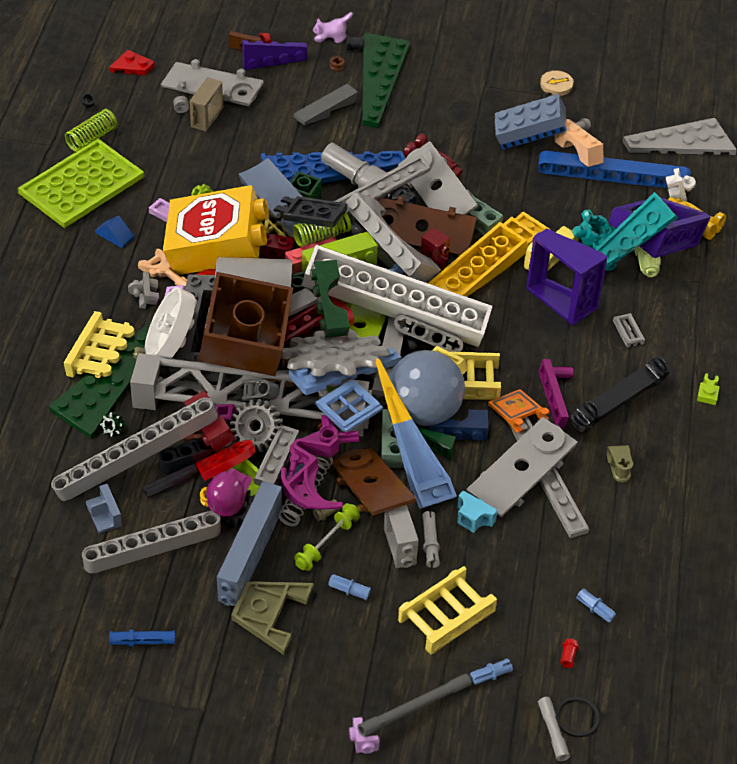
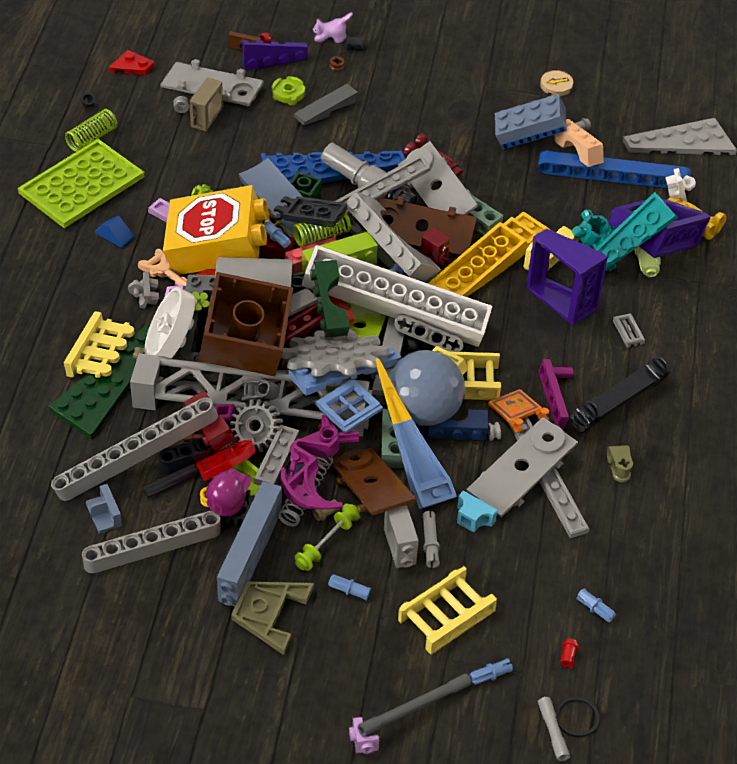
dark green gear [100,412,127,437] -> none
blue pin [109,629,175,647] -> none
dark green wing [362,33,410,128] -> none
dark green slope [417,427,455,459] -> none
lime plate [697,373,720,405] -> none
none -> lime plant [192,292,209,312]
none -> medium blue axle [263,221,291,248]
none -> lime plate [272,76,305,105]
none -> light grey bush [488,422,501,441]

